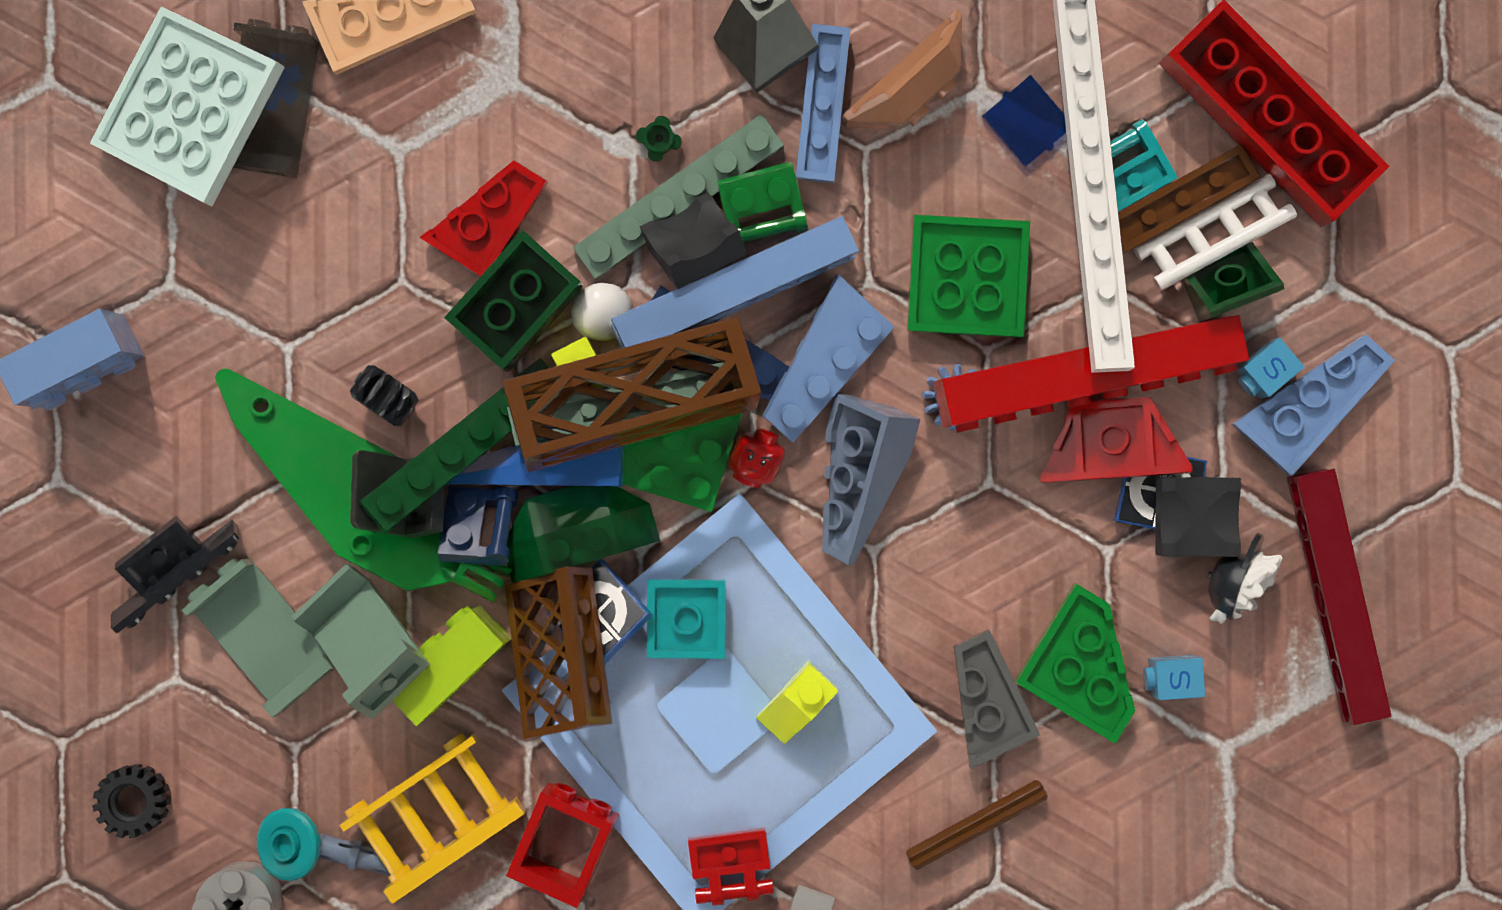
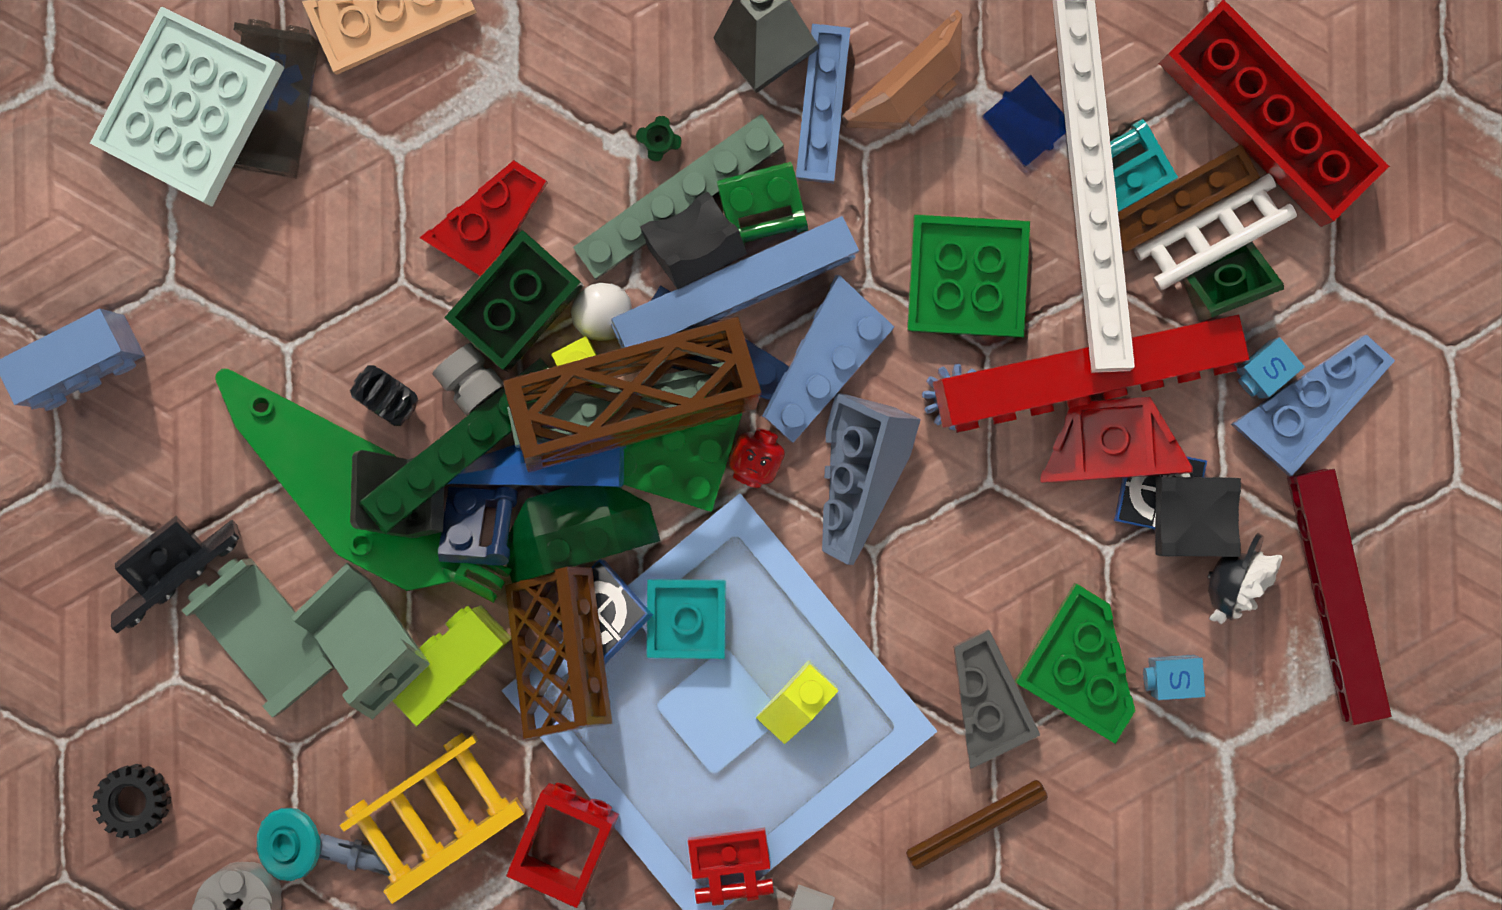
none -> light grey wheel [432,343,504,416]

